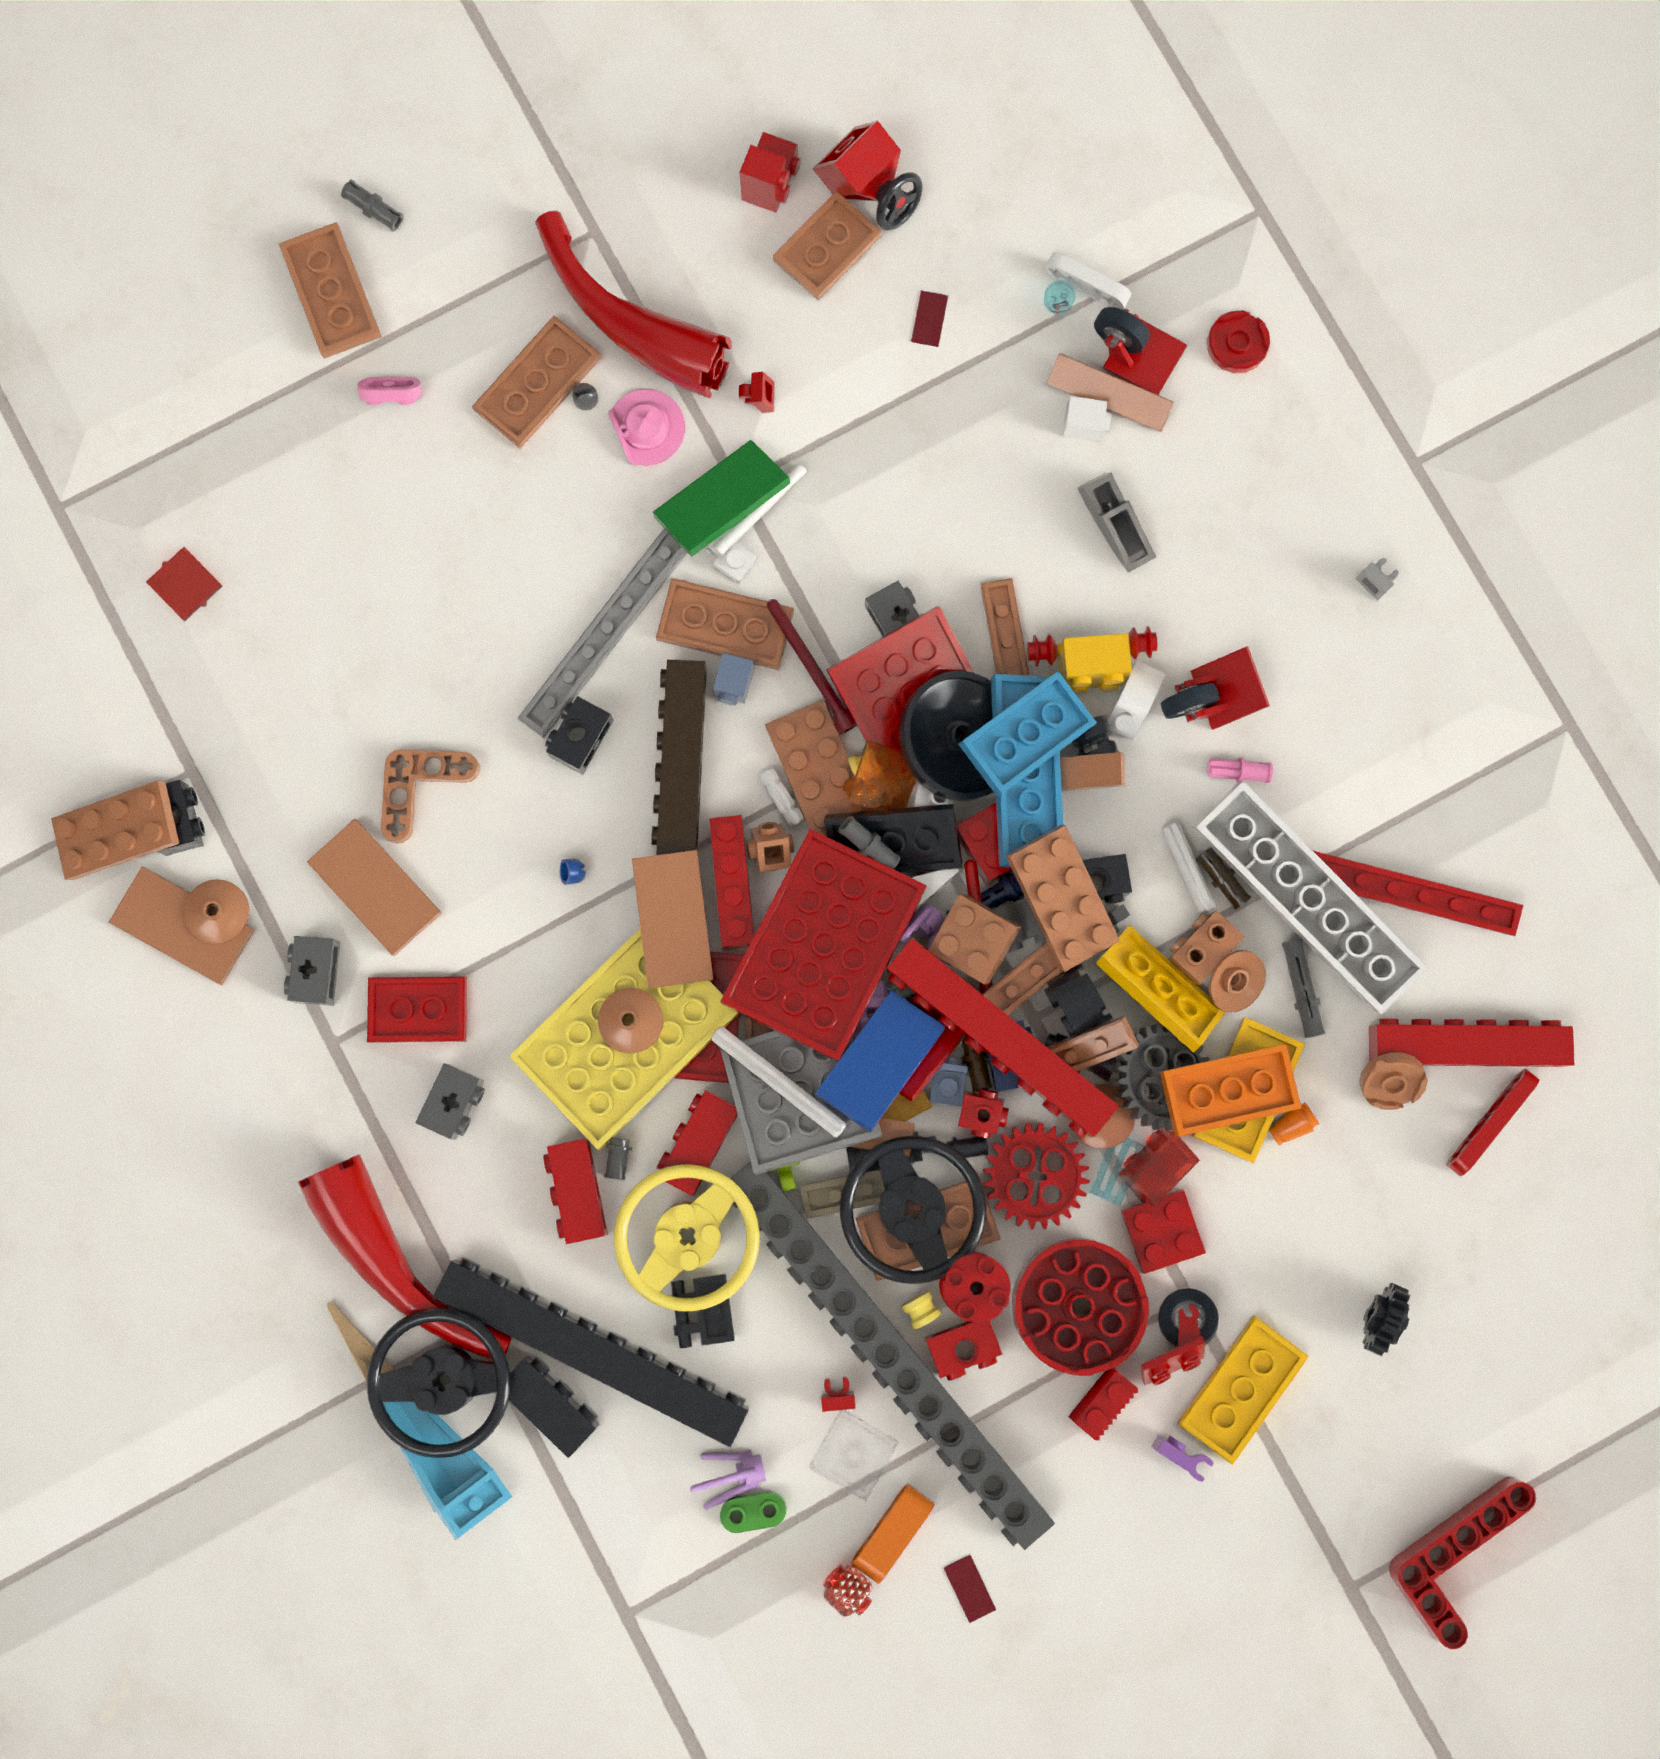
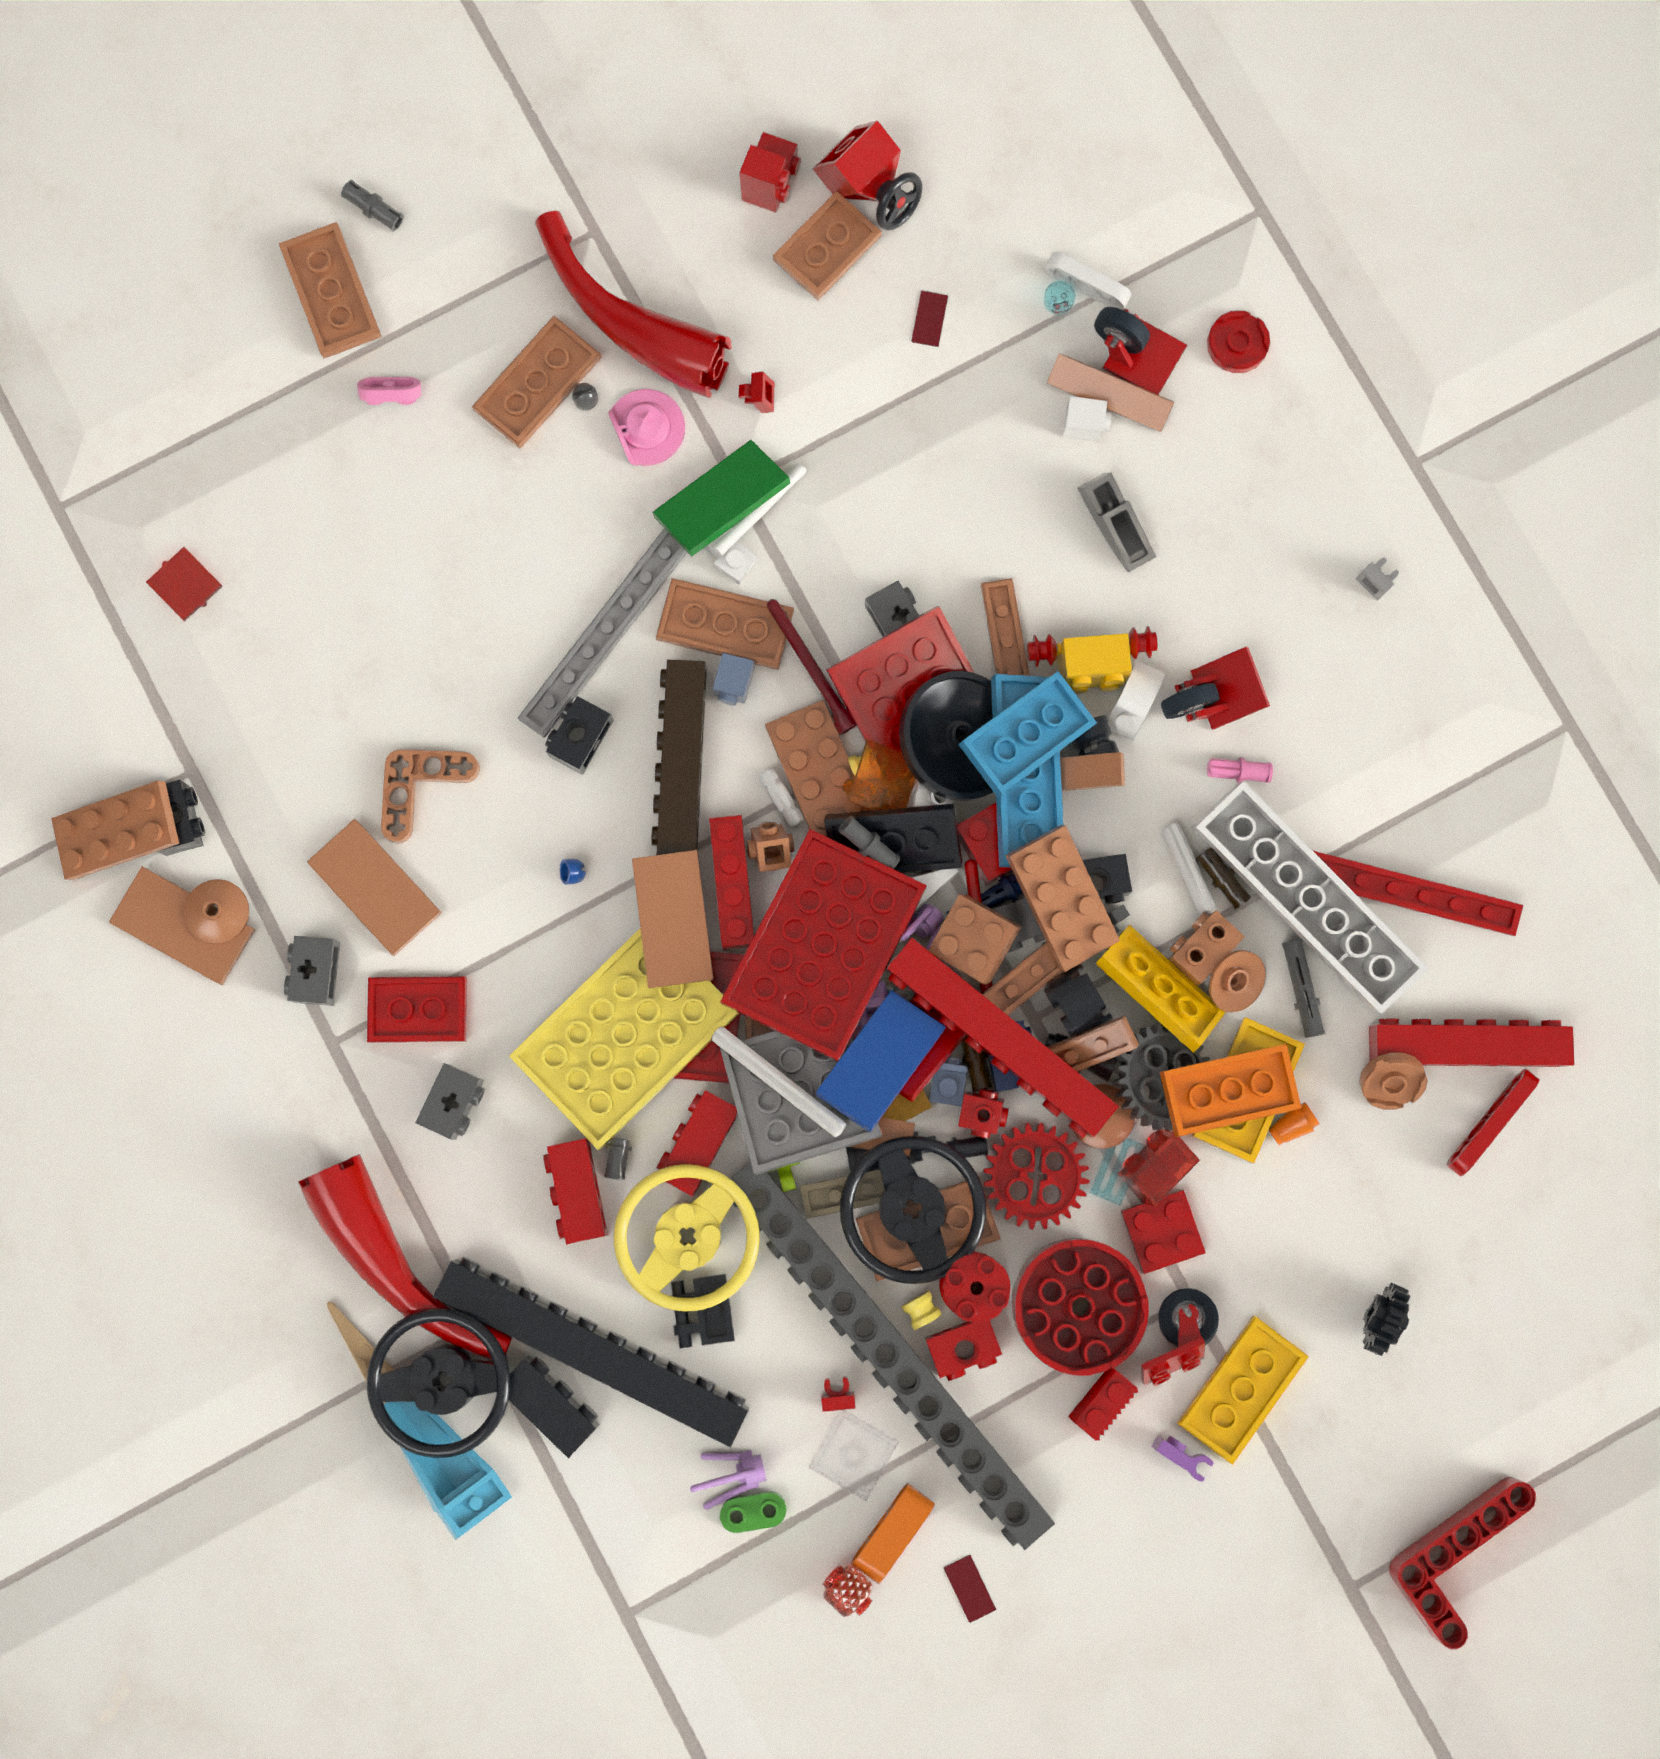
nougat dish [598,988,663,1053] -> none

